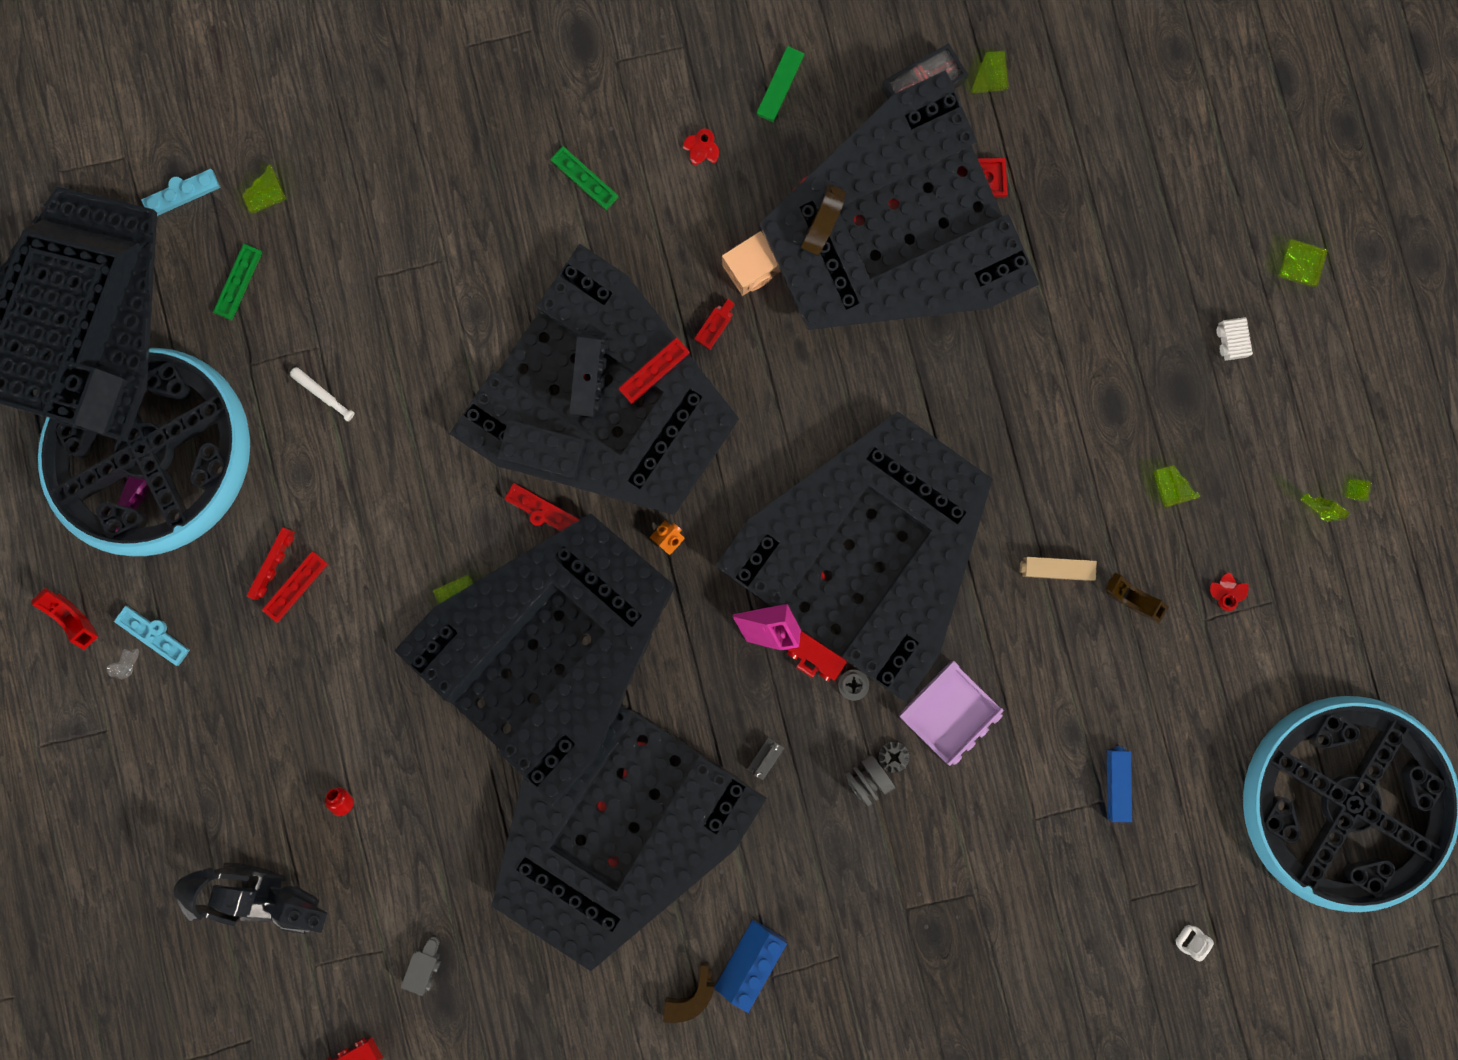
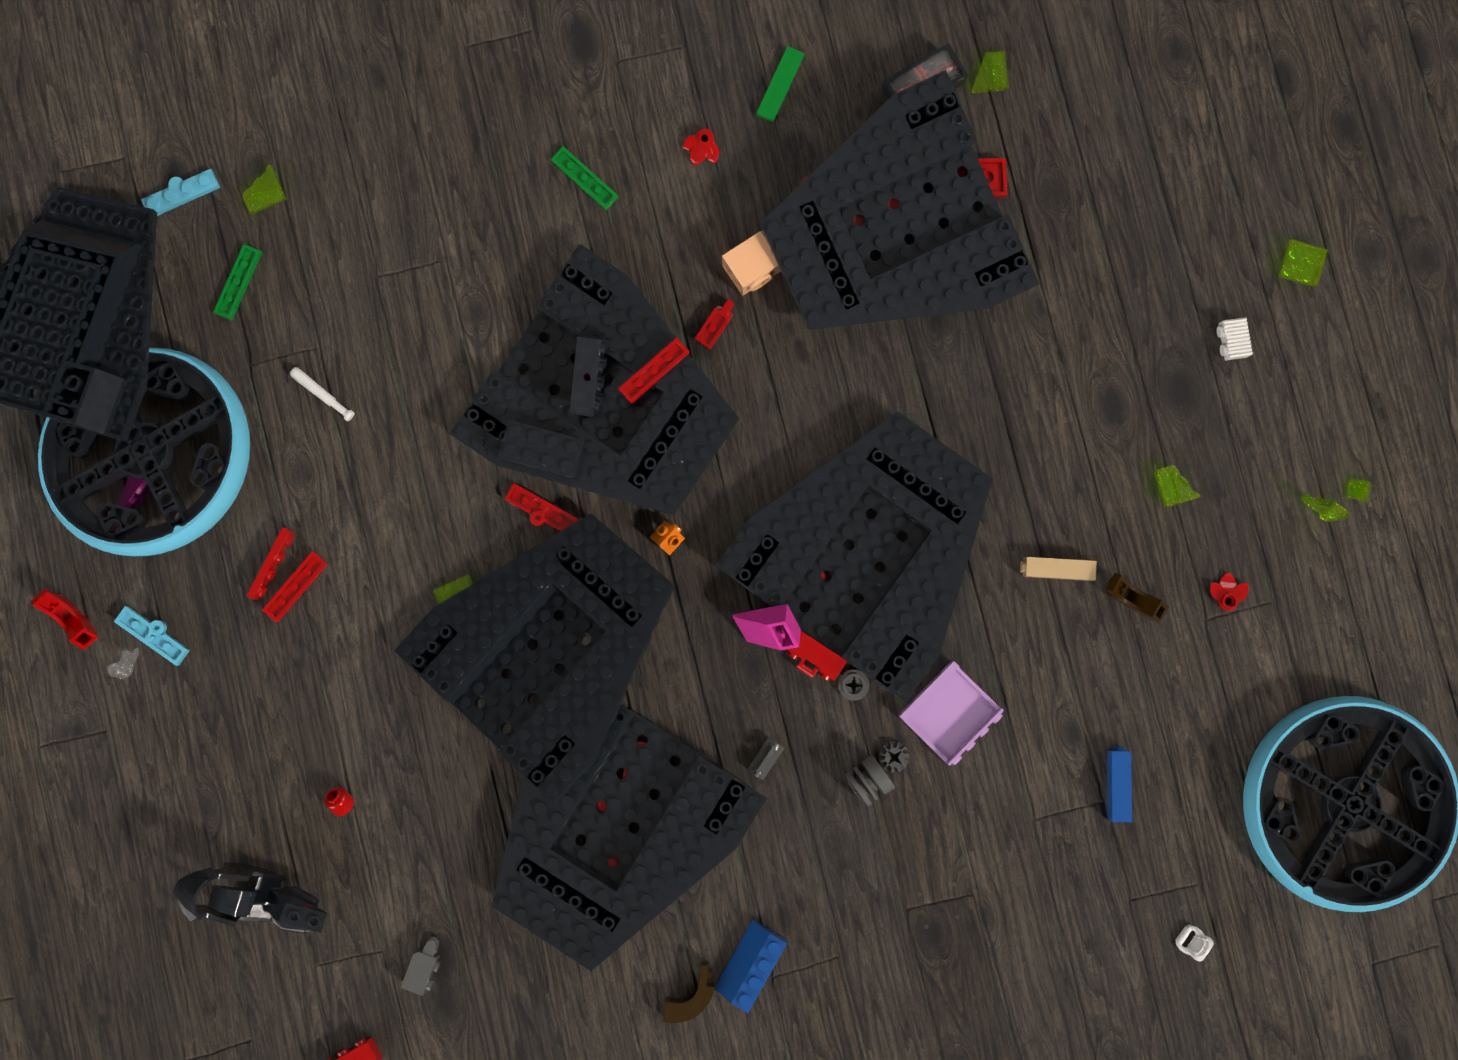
dark brown arch [801,184,846,256] -> none

